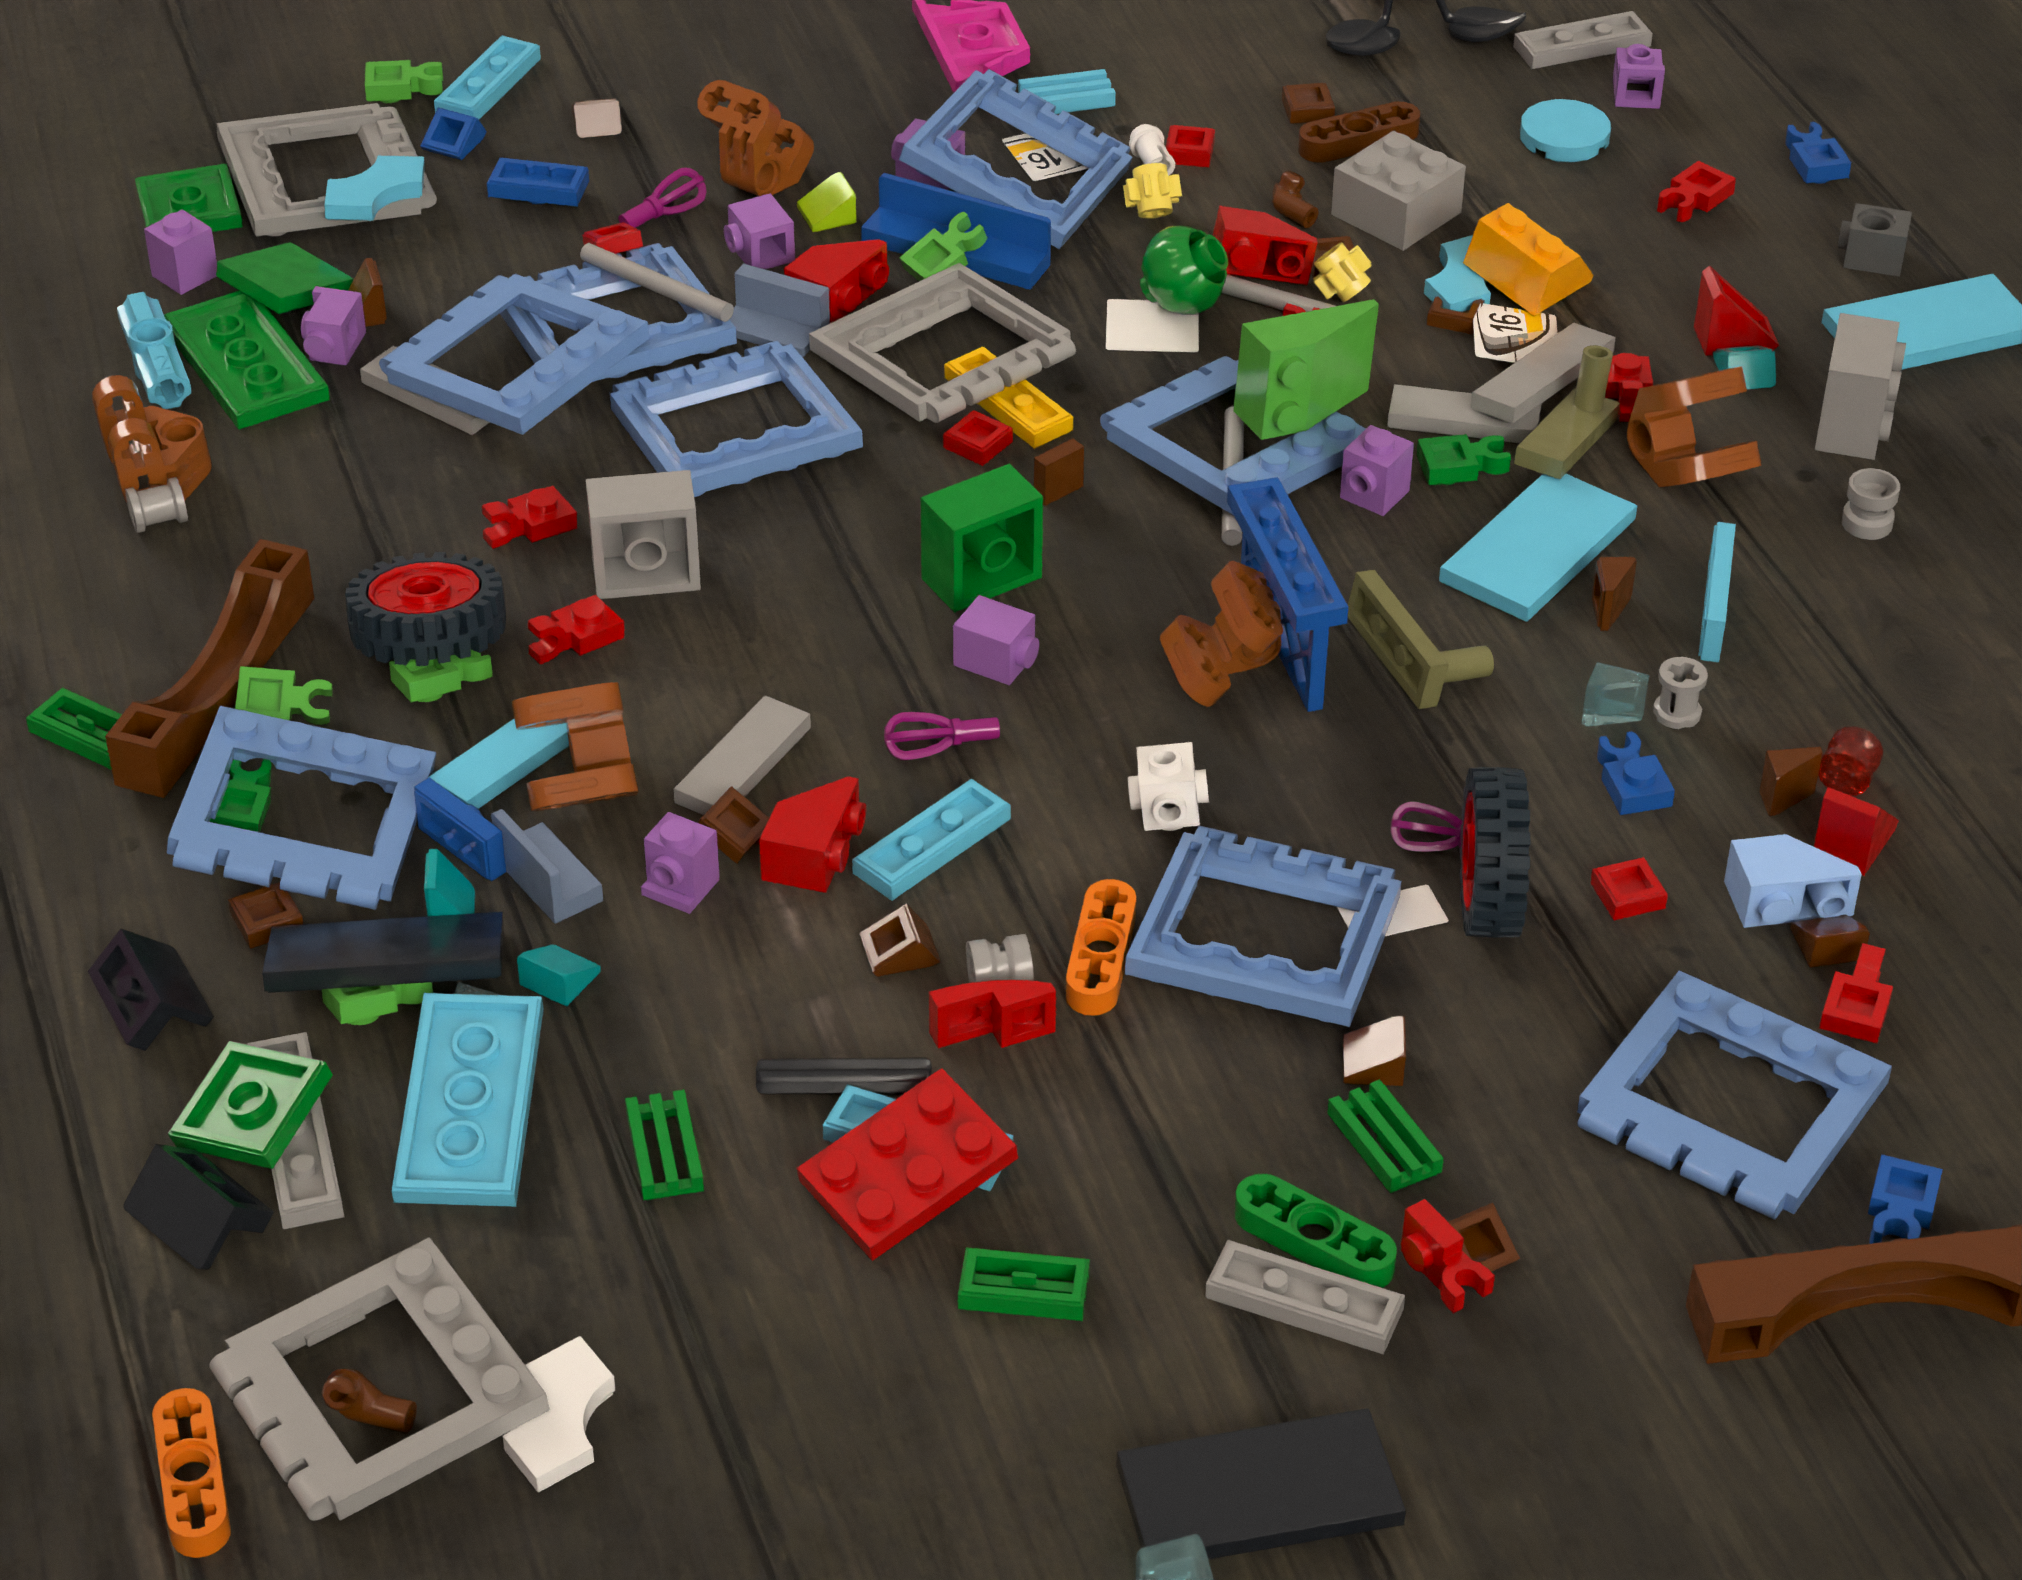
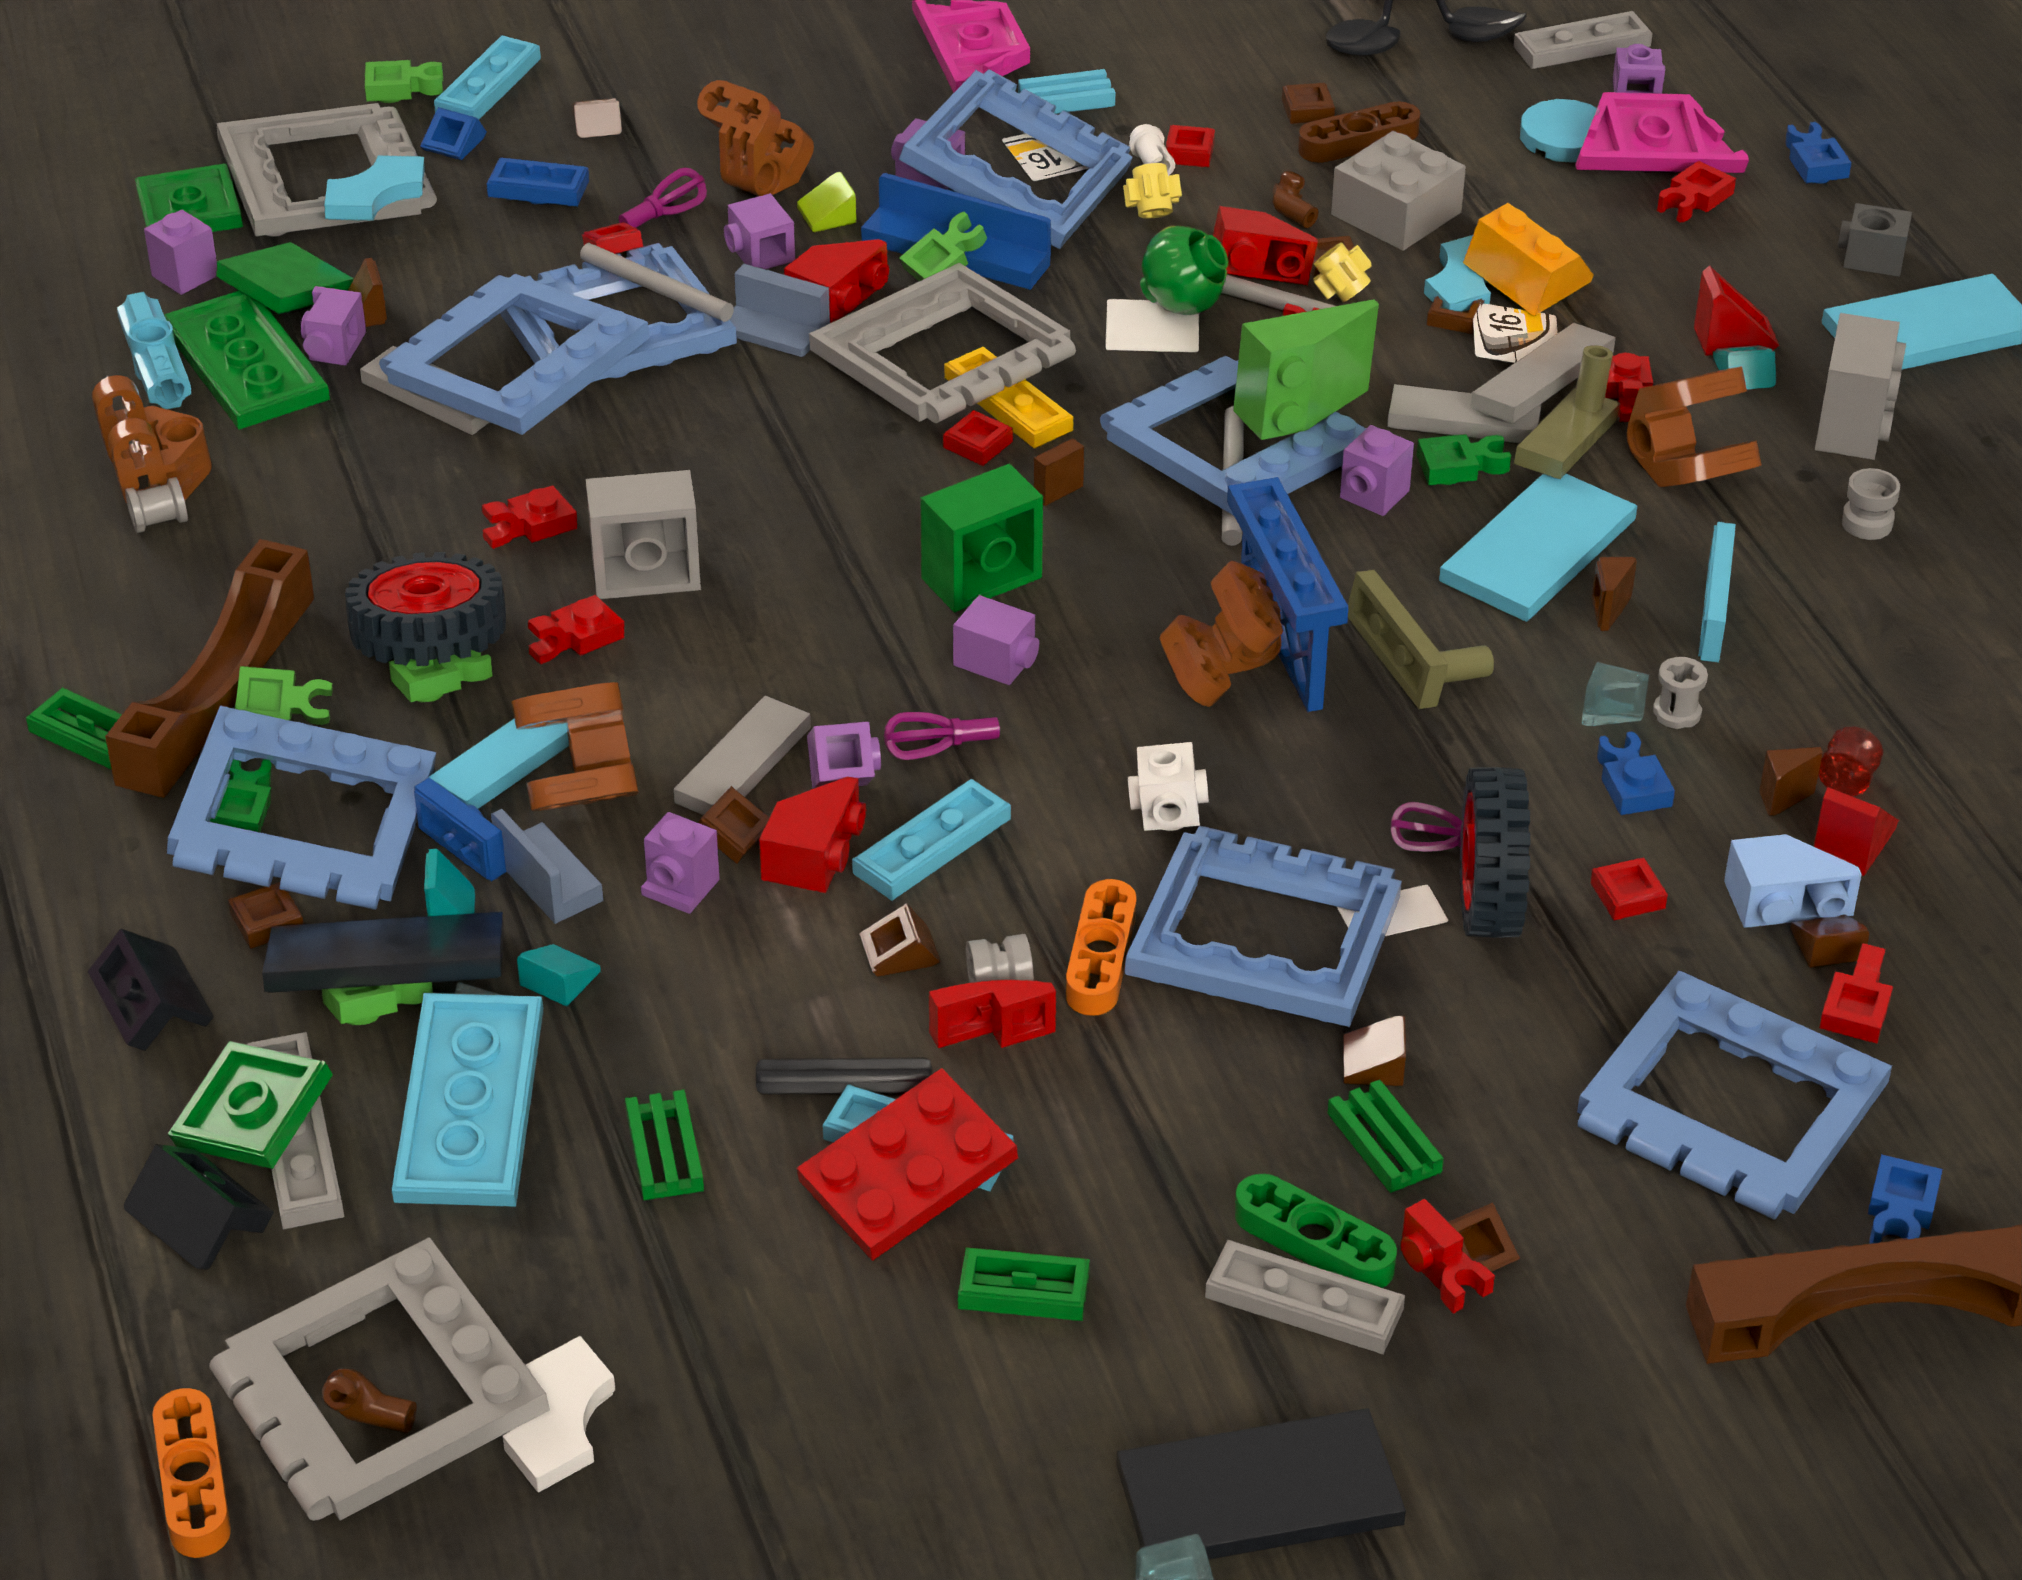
medium blue hinge [610,341,863,497] -> none
none -> medium lavender brick [807,722,881,789]
none -> dark pink wing [1575,92,1749,173]

